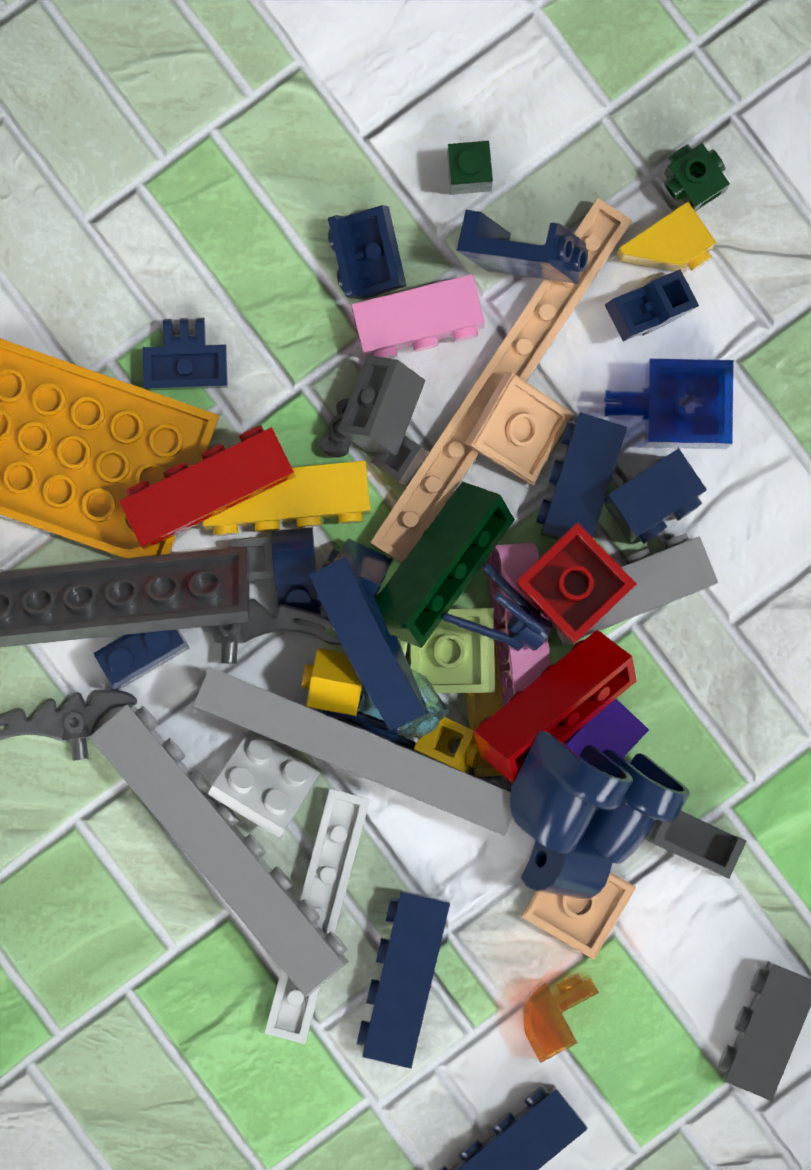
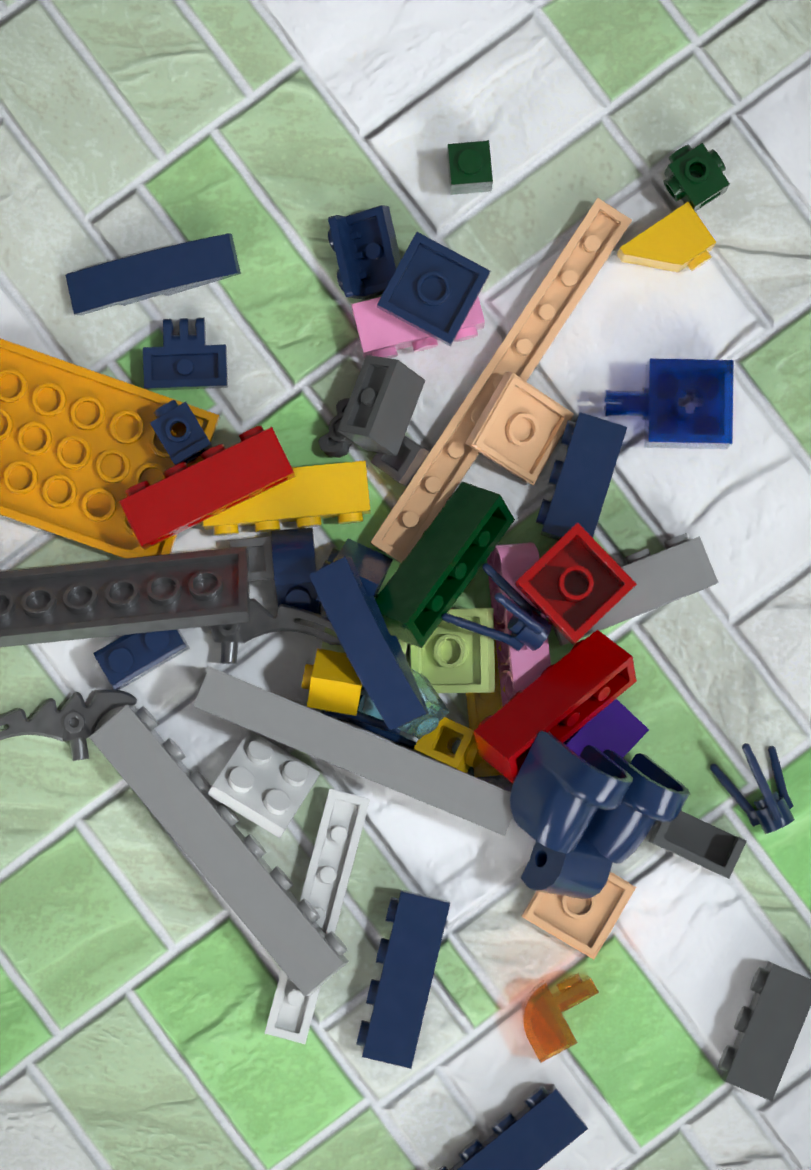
dark blue panel [457,210,588,284] -> none
dark blue brick [604,269,699,342] -> none
dark blue brick [604,448,707,544] -> none
none -> dark blue slope [65,233,241,316]
none -> dark blue brick [150,400,213,465]
none -> dark blue plate [377,232,491,347]
none -> dark blue plant [710,743,795,834]

